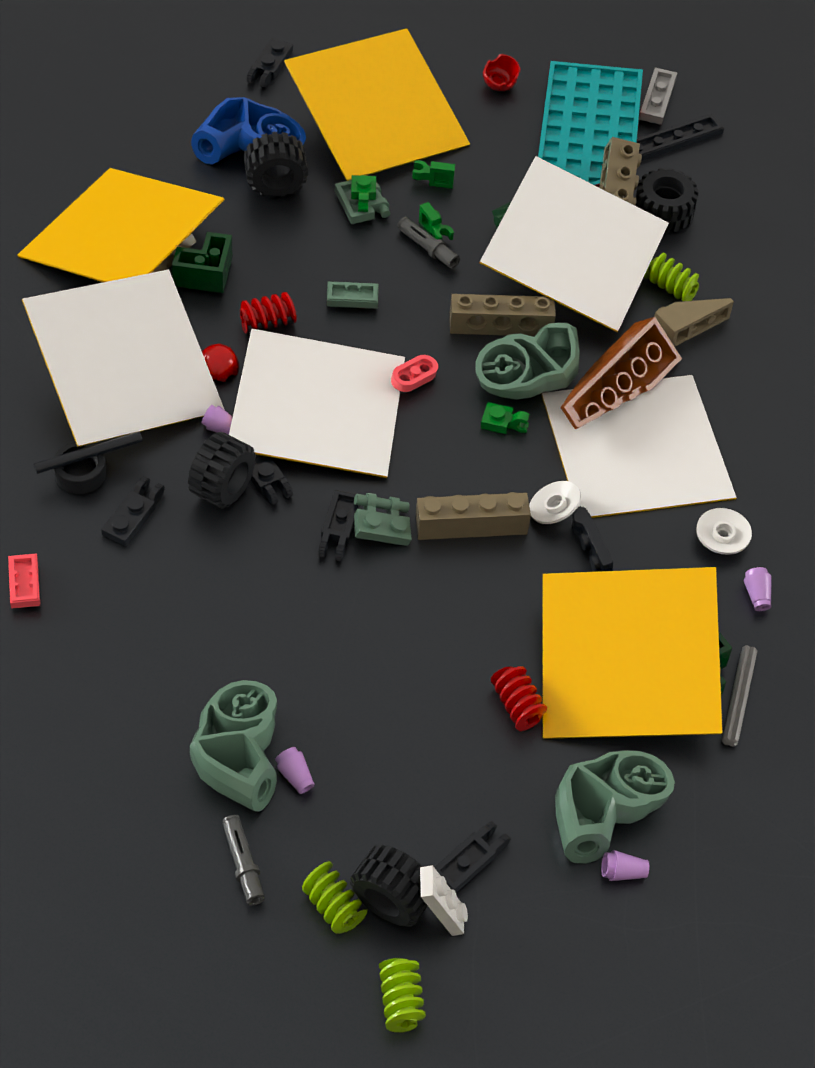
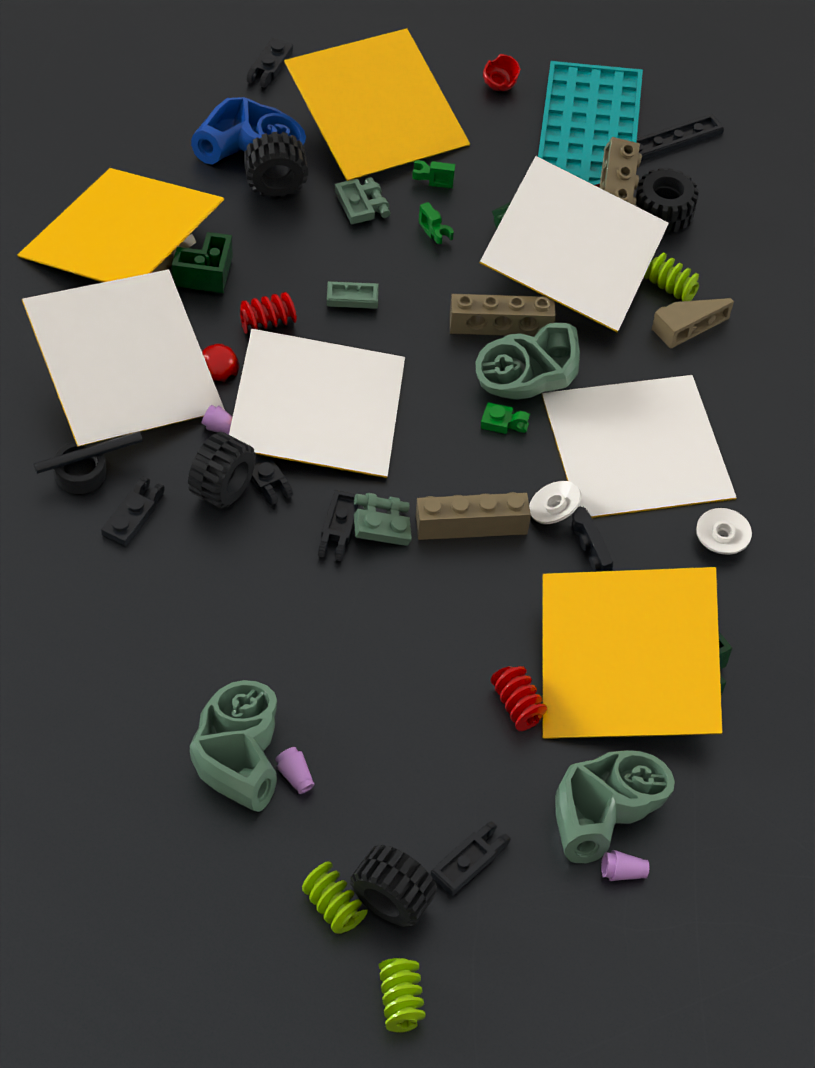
coral plate [8,553,40,609] -> none
dark grey pin [222,815,265,906] -> none
green plate [351,175,376,212] -> none
coral plate [391,355,438,392] -> none
dark grey pin [398,216,460,269] -> none
white plate [420,865,468,936] -> none
dark orange wedge [560,317,682,429] -> none
light grey plate [639,68,677,125] -> none
light grey axle [722,645,757,747] -> none
lavender cone [743,567,771,611] -> none

